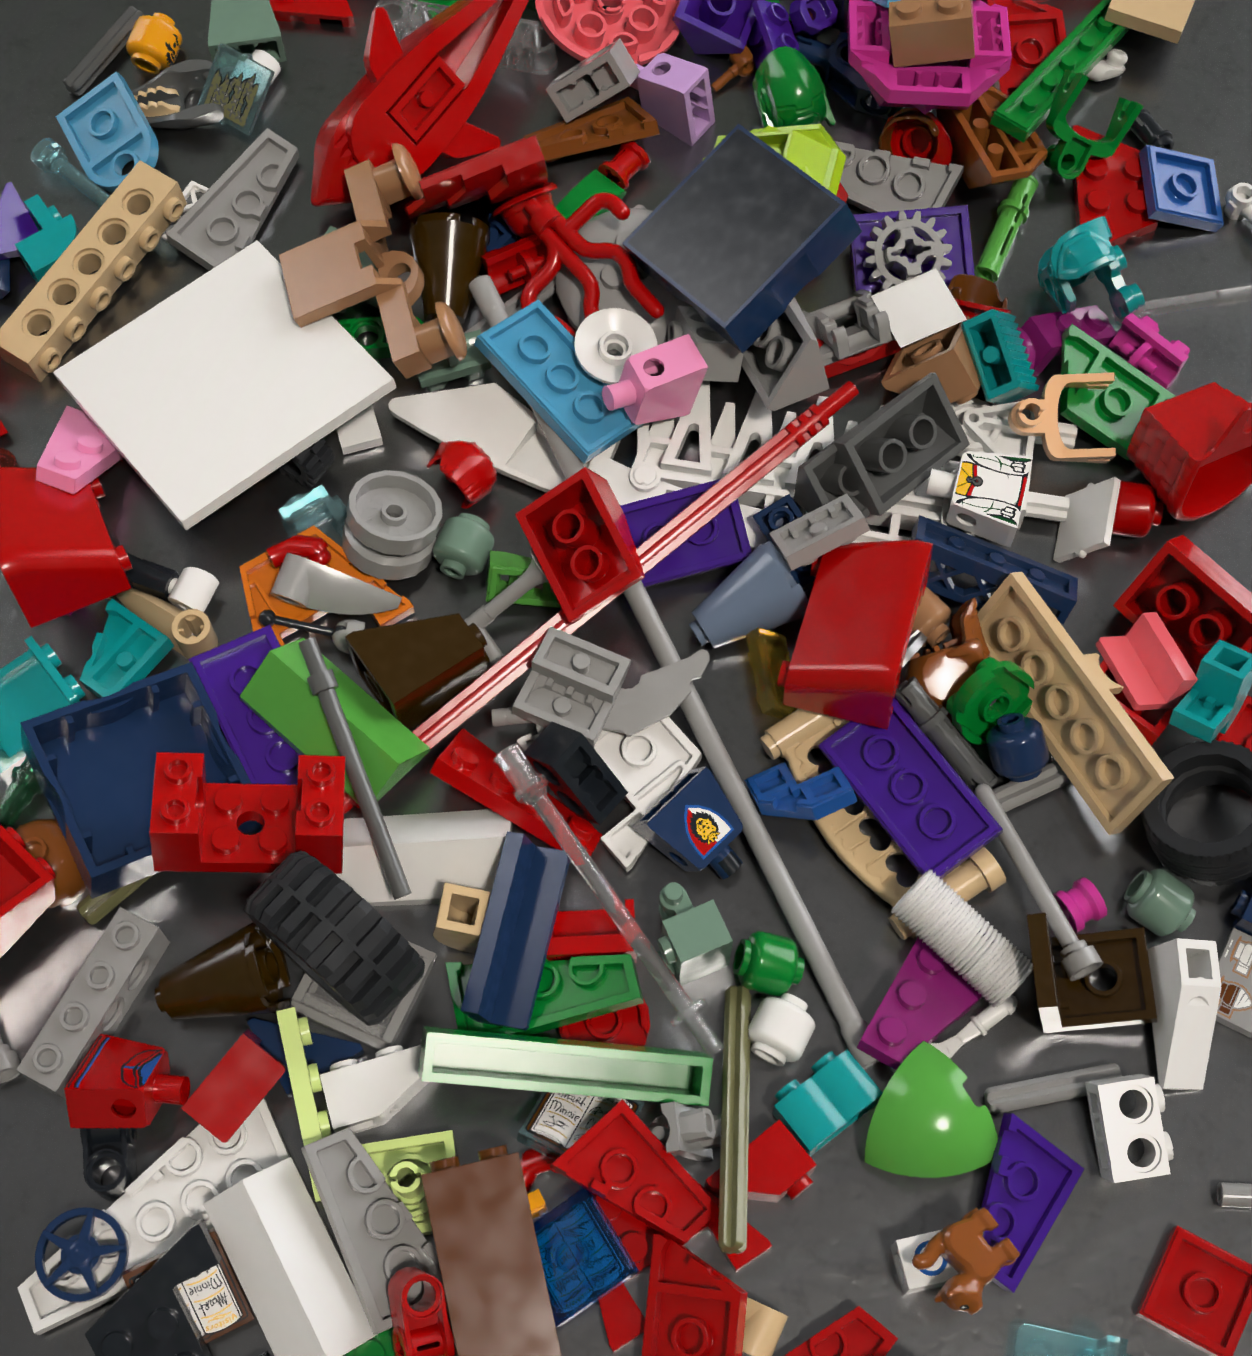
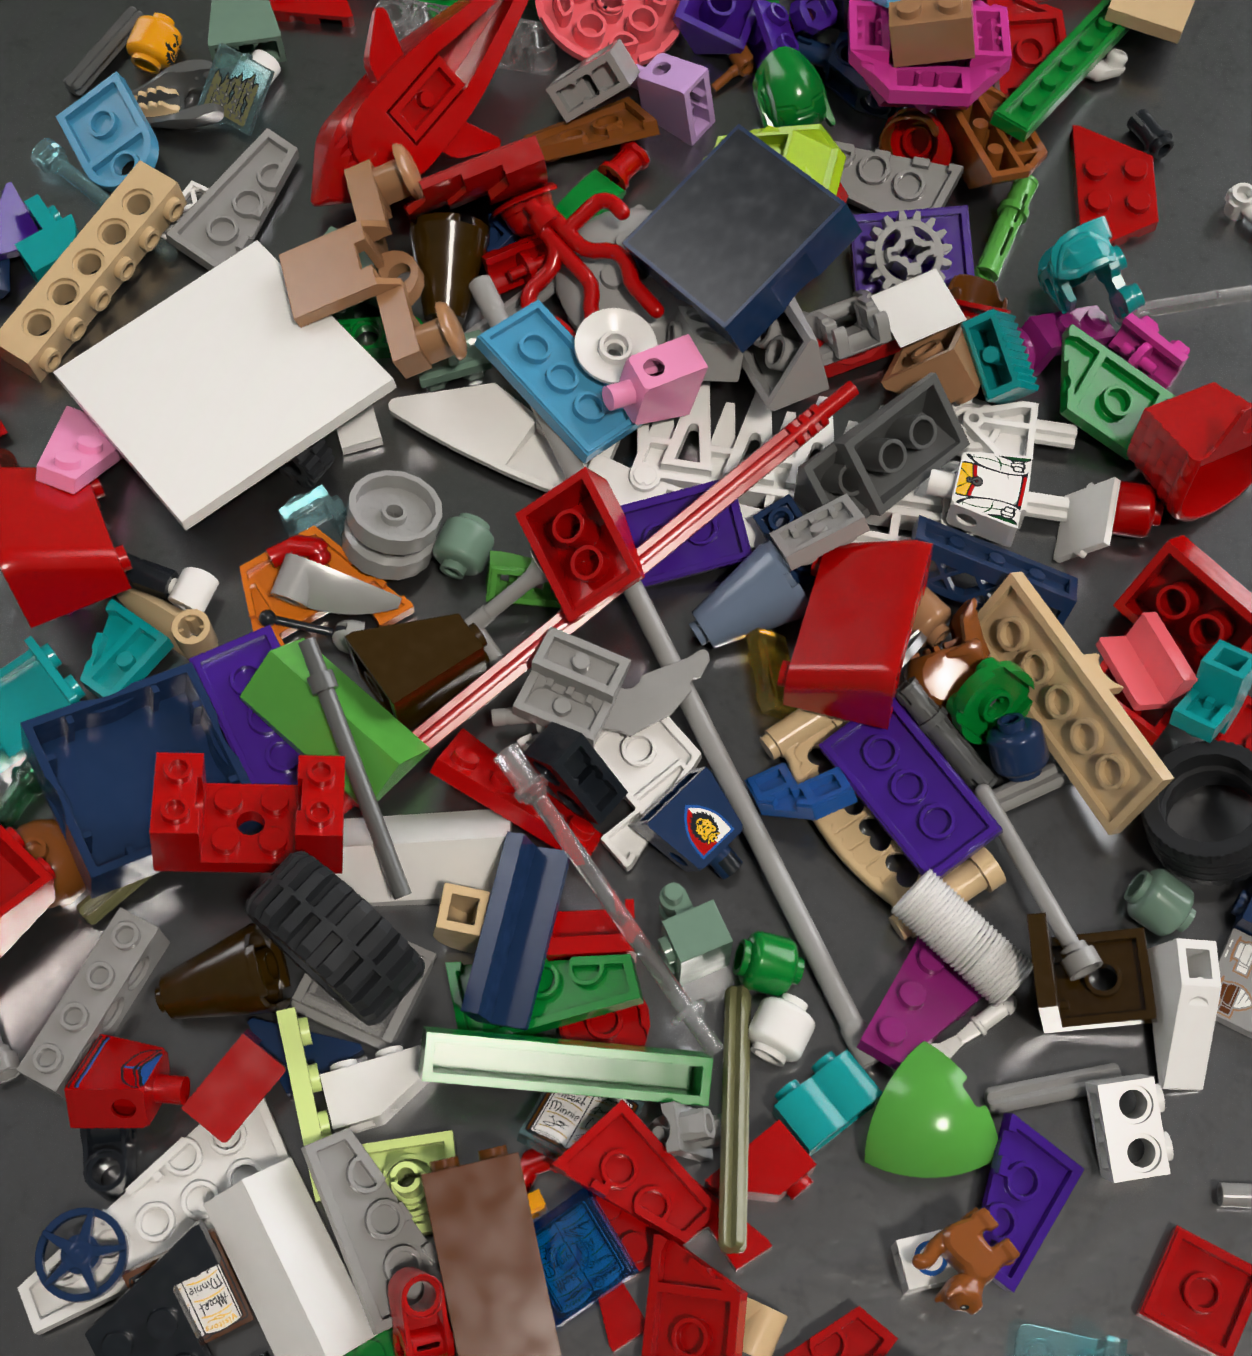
red hair [426,440,497,509] -> none
light nougat piece [1008,372,1116,463] -> none
green piece [1044,69,1144,179] -> none
dark pink wheel [1053,877,1107,934] -> none
blue tile [1139,145,1224,232] -> none

